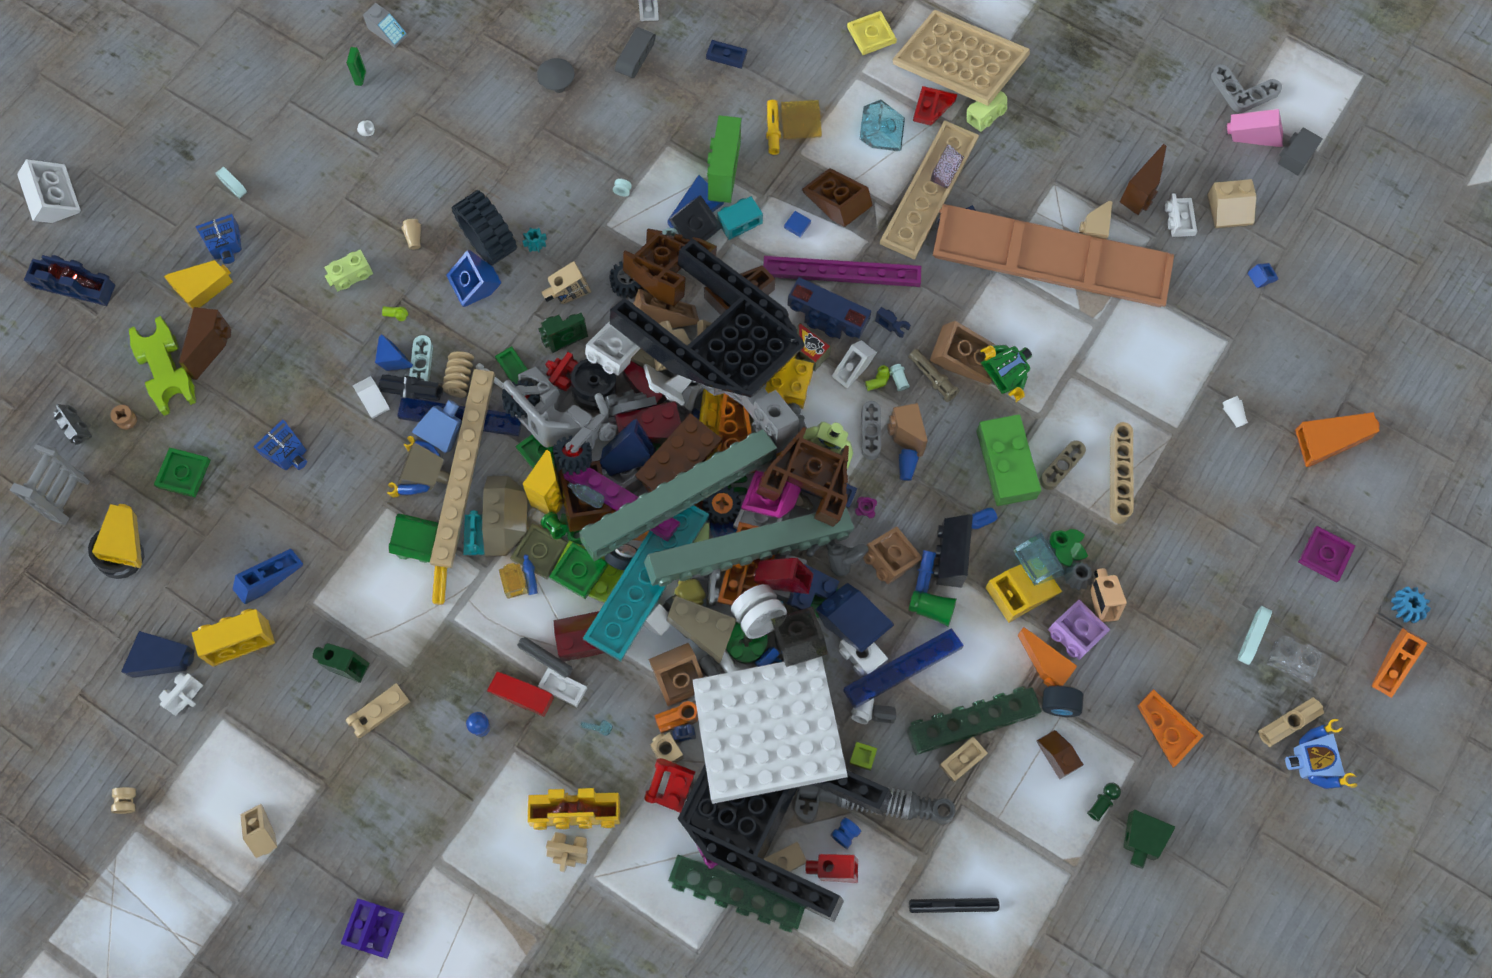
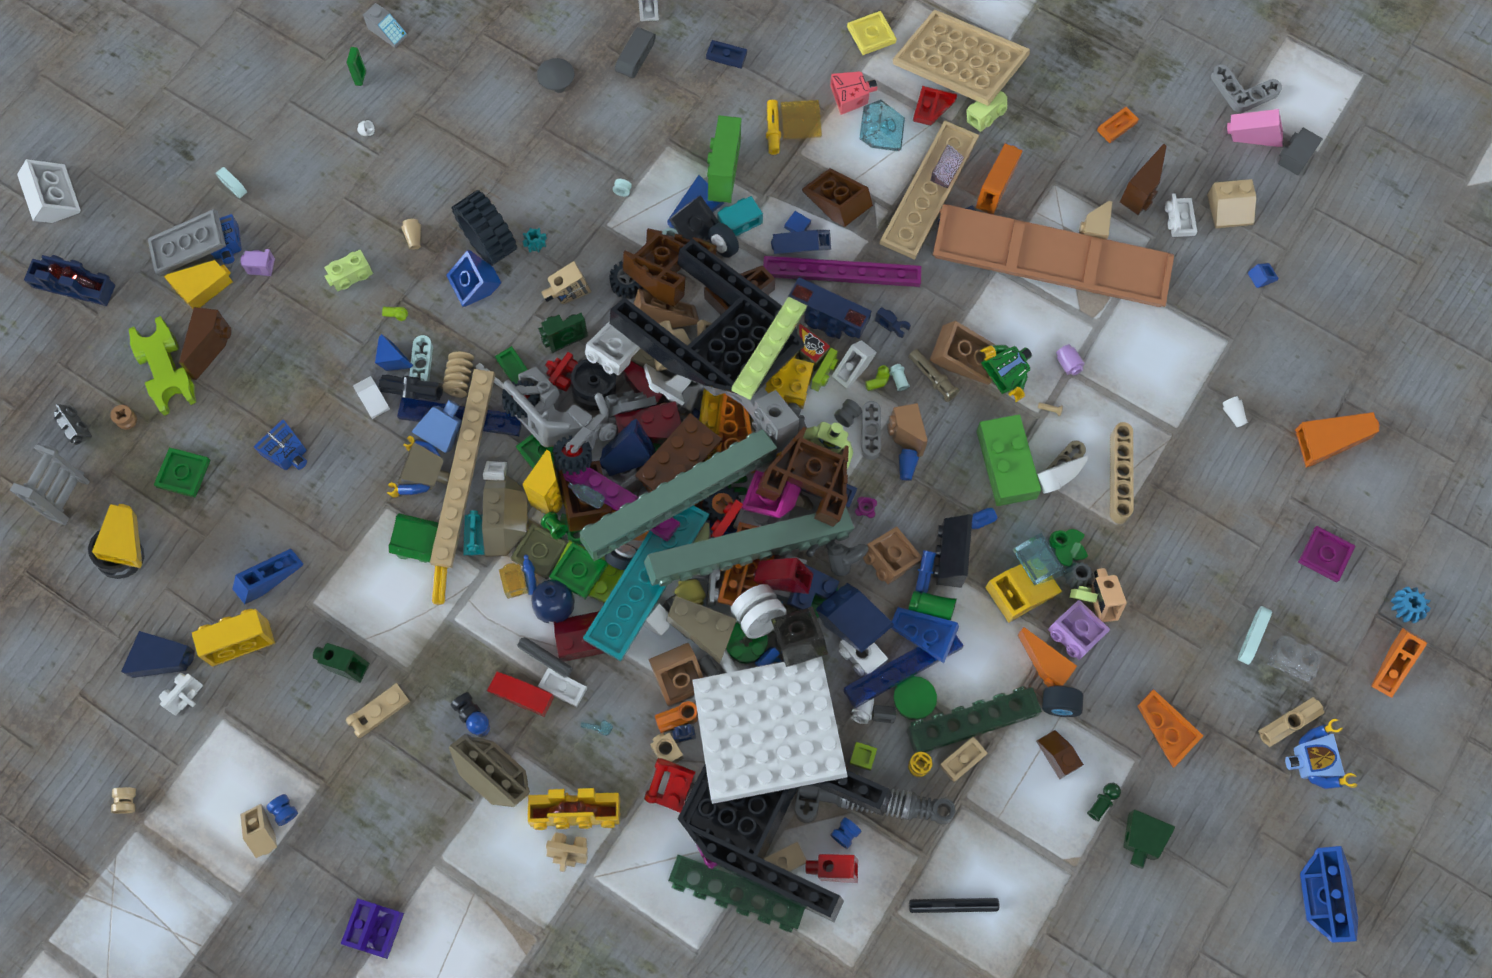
none -> light grey tile [148,209,226,276]
none -> lavender brick [241,249,275,276]
none -> blue wheel [266,794,298,826]
none -> dark tan wedge [449,734,530,807]
none -> black wheel [451,692,481,723]
none -> white tile [483,461,508,480]
none -> dark blue cylinder [531,580,575,623]
none -> black wheel [708,223,739,258]
none -> red plate [710,500,744,538]
none -> yellowish green plate [732,297,807,400]
none -> dark blue slope [771,230,831,254]
none -> lime plate [811,348,839,392]
none -> coral torso [830,71,877,115]
none -> dark grey wheel [834,399,862,428]
none -> blue wing [891,607,959,663]
none -> green tile [893,676,937,720]
none -> yellow wheel [908,752,932,777]
none -> orange slope [976,144,1023,215]
none -> white piece [1037,456,1088,494]
none -> tan piece [1038,402,1063,416]
none -> lavender brick [1056,344,1085,376]
none -> yellowish green plate [1070,586,1098,602]
none -> orange plate [1097,107,1139,143]
none -> blue wedge [1300,846,1358,943]

